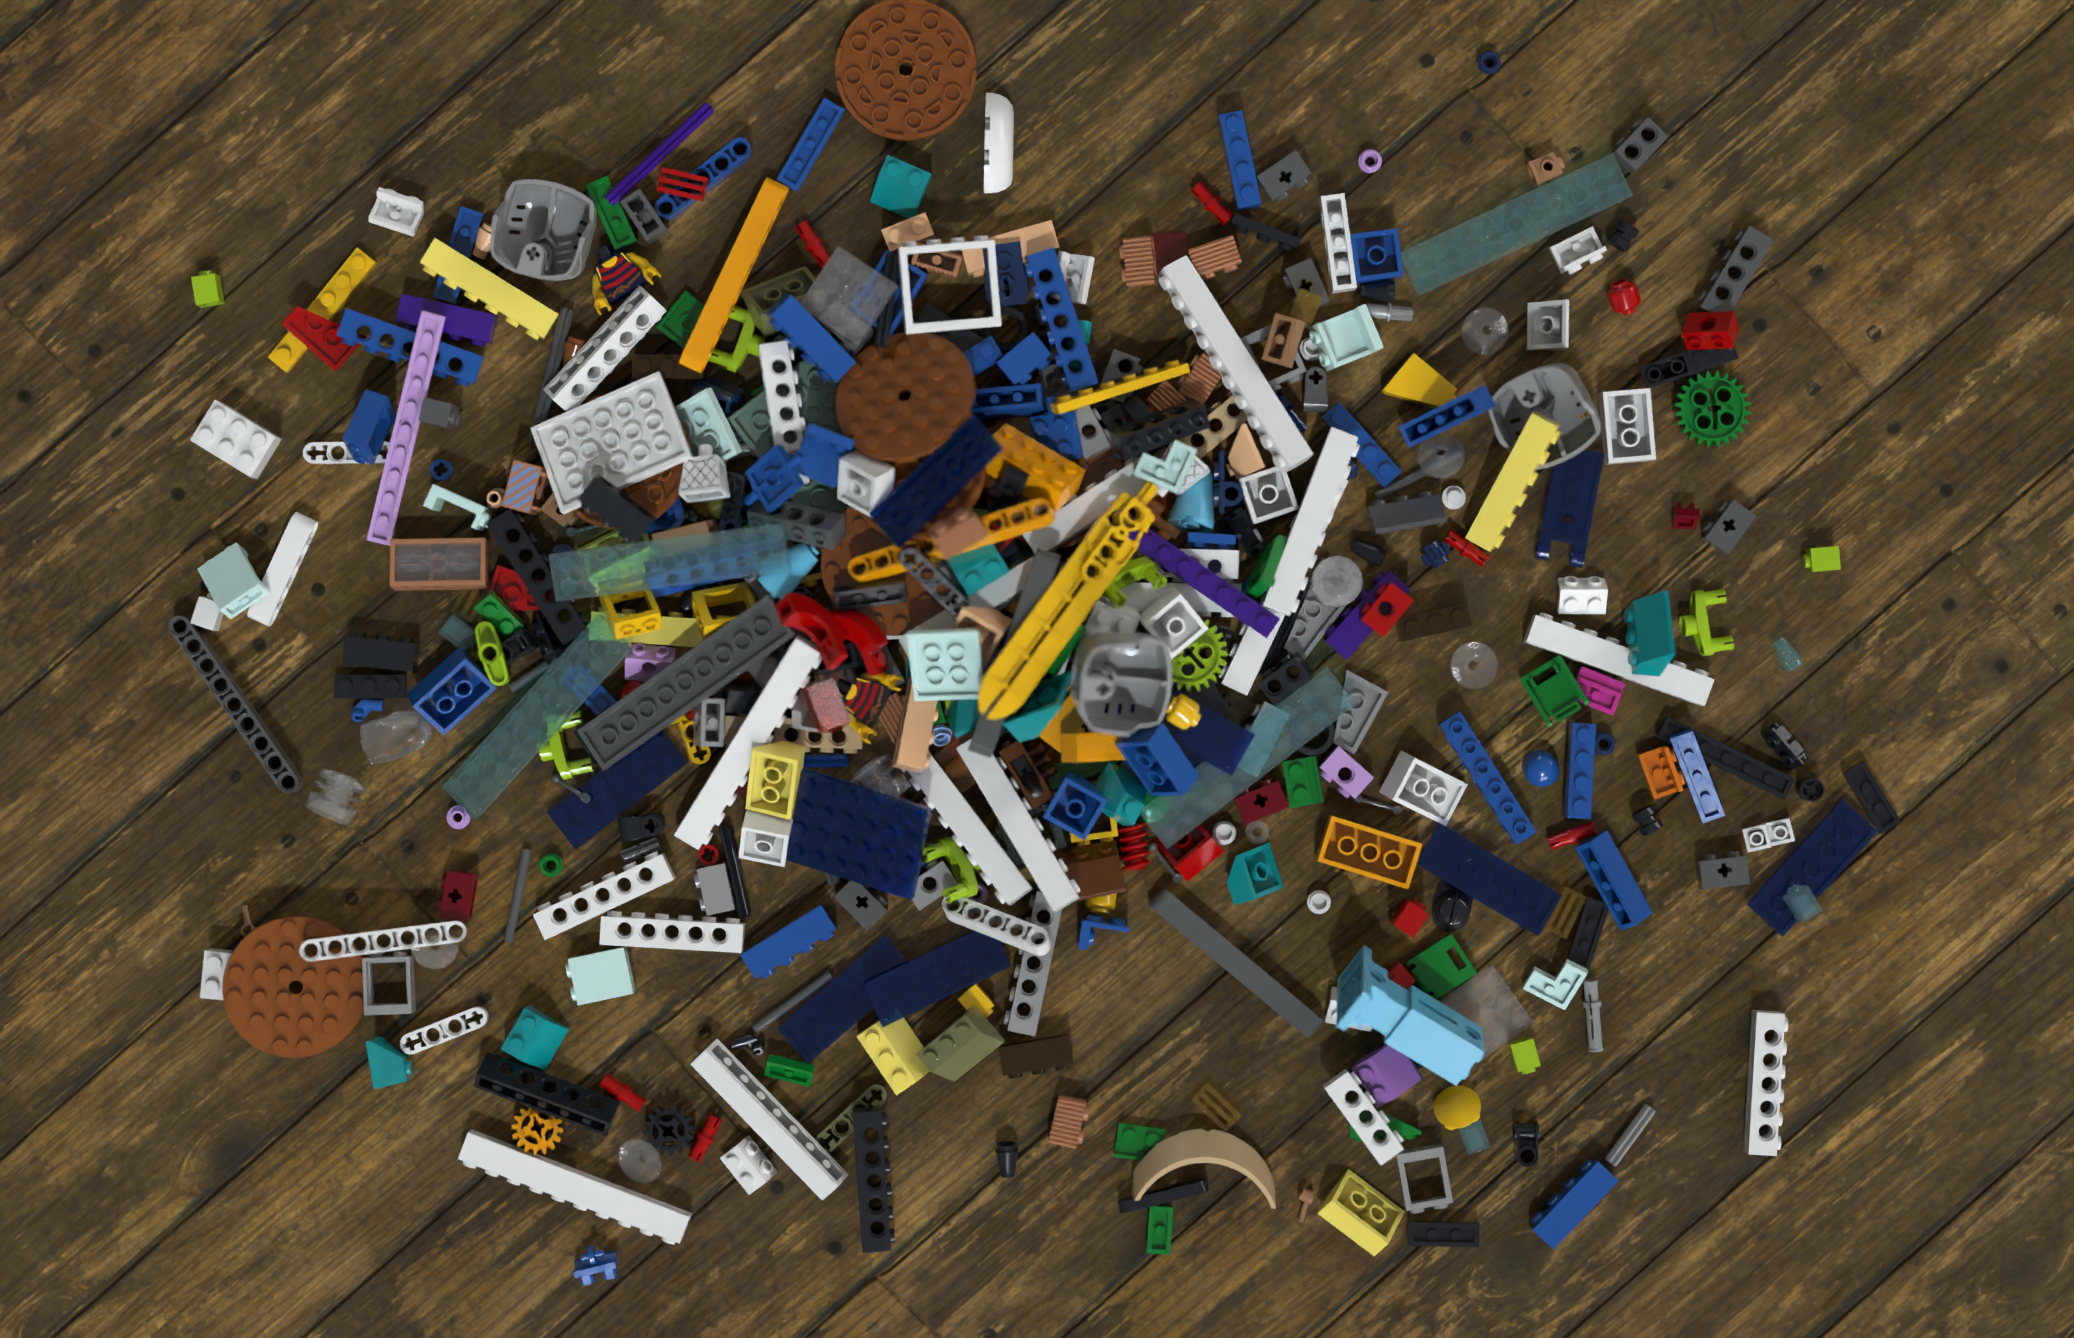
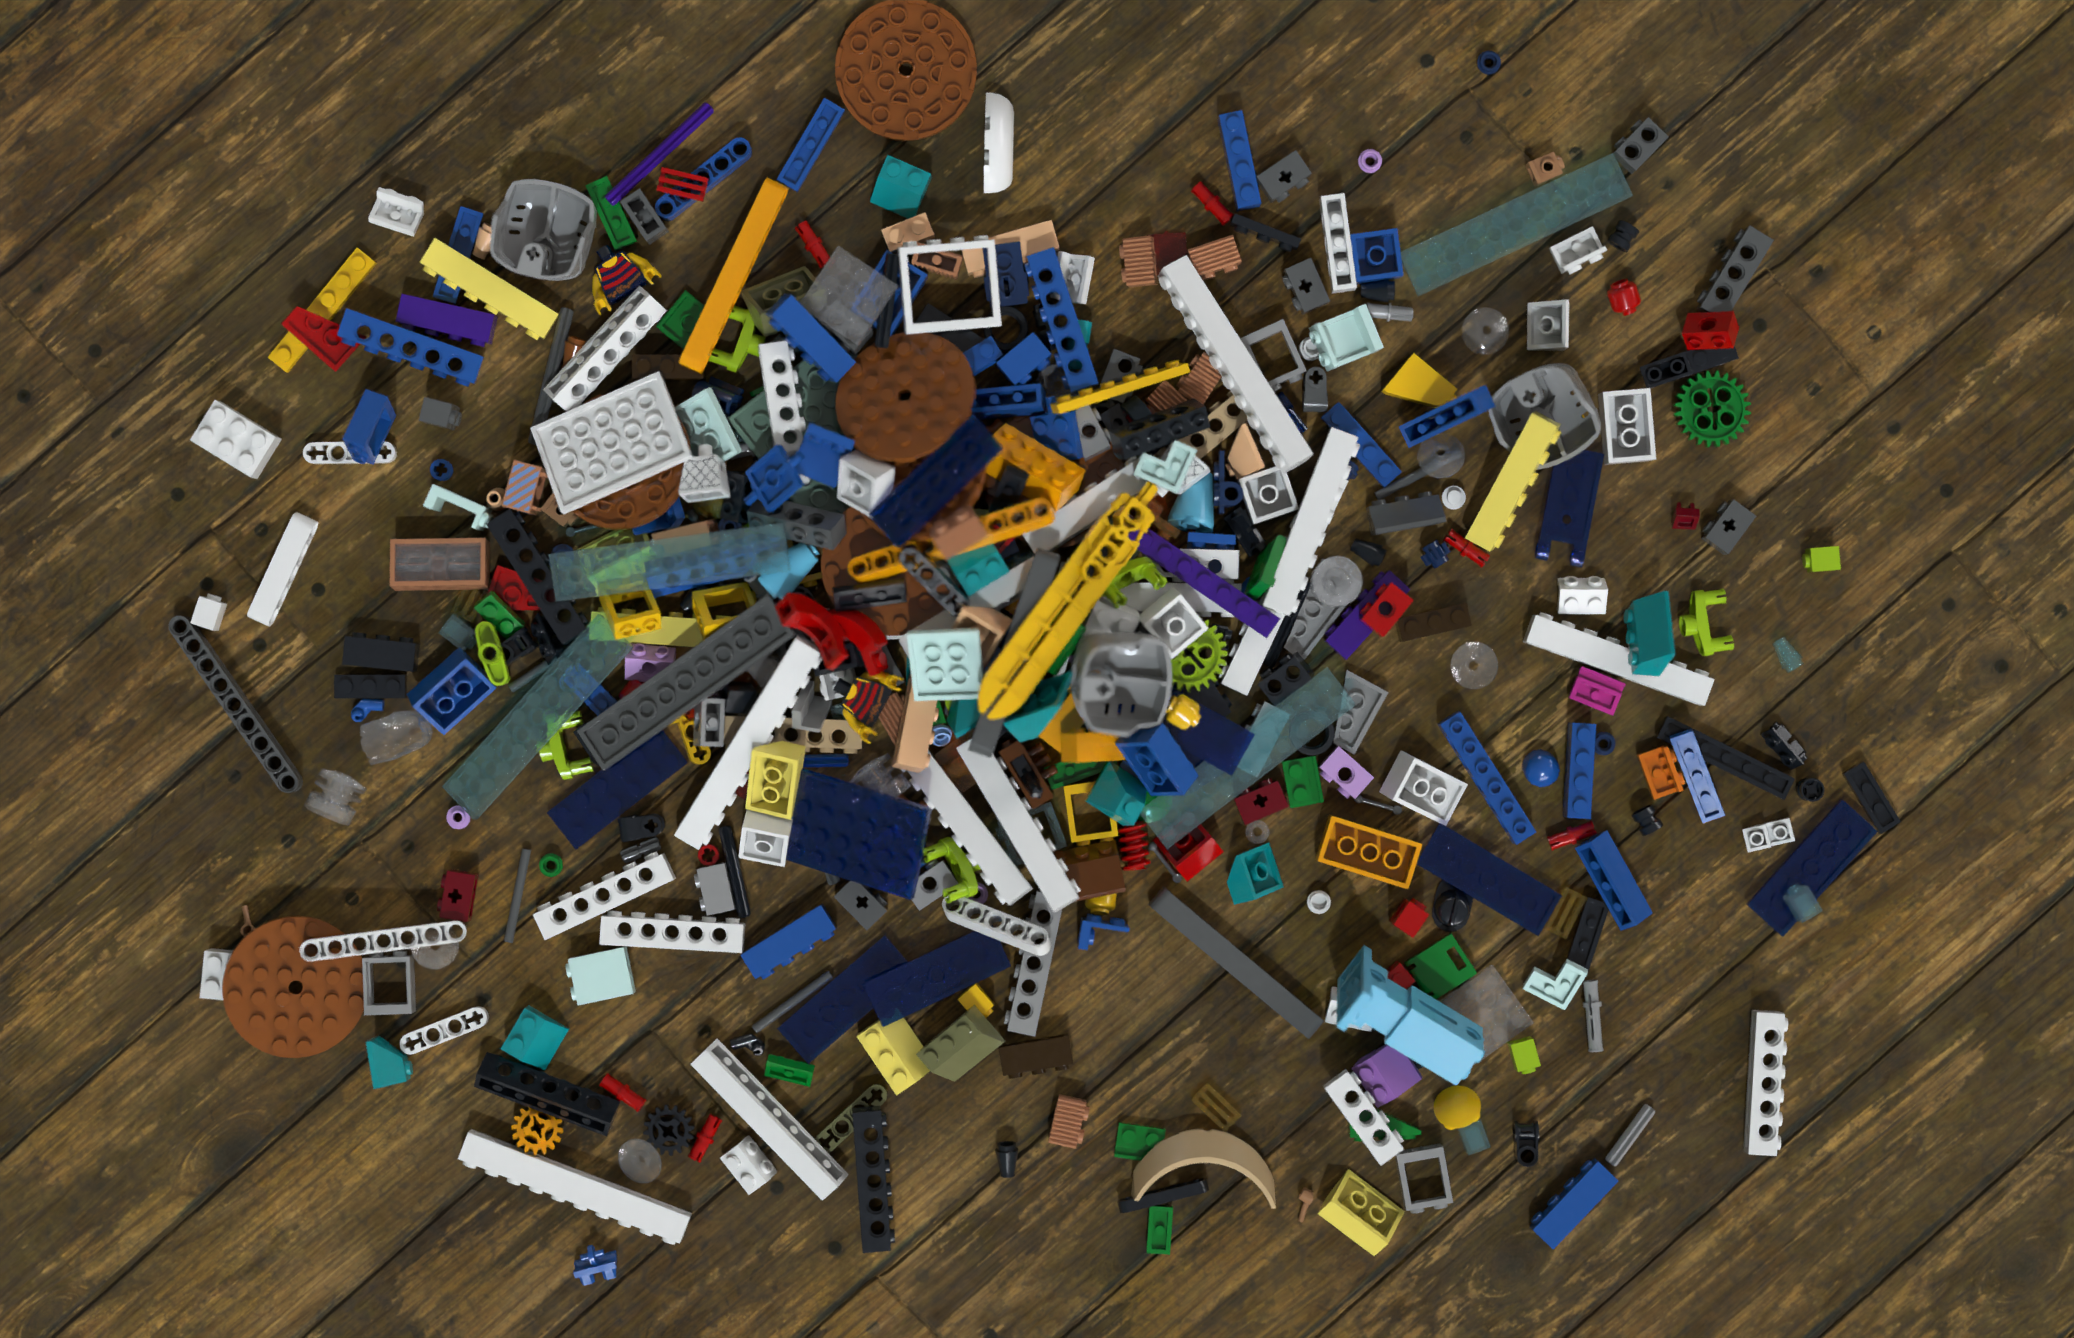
lime brick [191,270,225,308] -> none
light aqua panel [197,542,270,620] -> none
lavender plate [367,310,446,546] -> none
dark grey hinge [552,773,591,803] -> none
black brick [578,474,656,543] -> none
clear red slope [801,678,852,733] -> none
blue slope [1043,770,1108,840] -> none
white plate [1212,821,1236,845] -> none
medium nougat brick [1262,313,1305,368] -> none
clear yellow bracket [1290,288,1323,326] -> none
black plate [1407,1220,1480,1247] -> none
green container [1519,655,1590,728] -> none
dark grey brick [1695,851,1750,890] -> none

